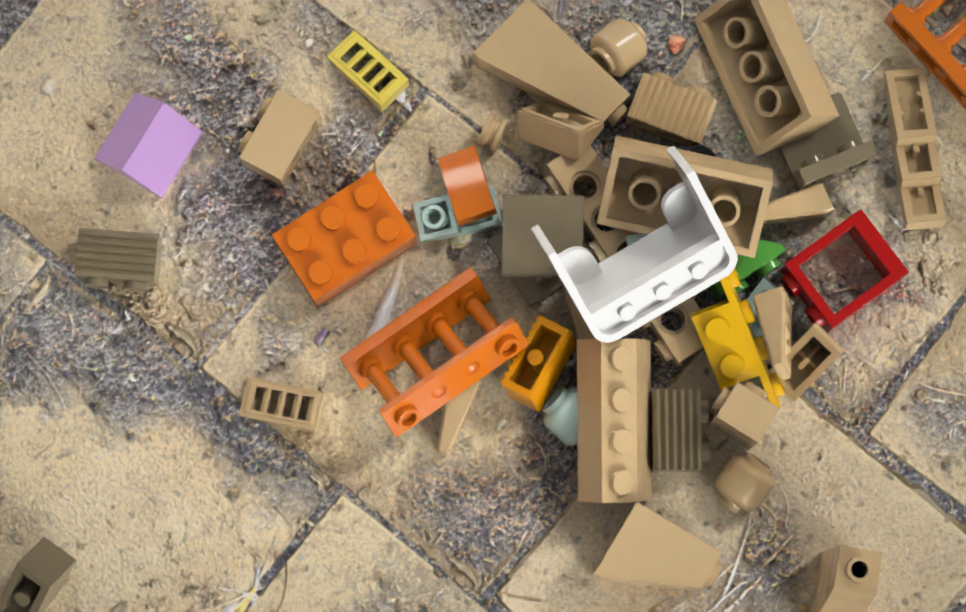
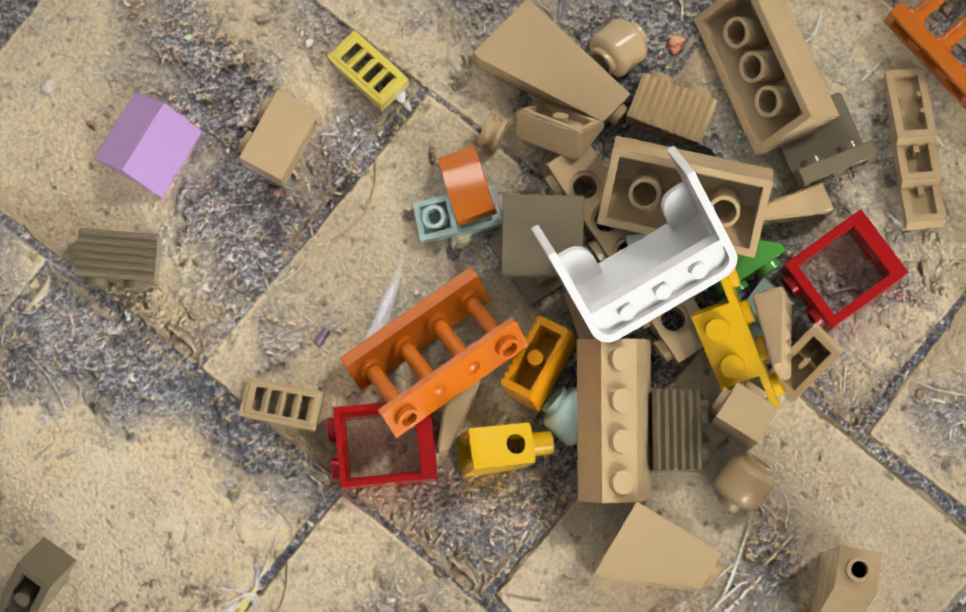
orange brick [271,170,417,308] -> none
none -> red window [327,402,438,491]
none -> yellow torso [456,422,554,477]

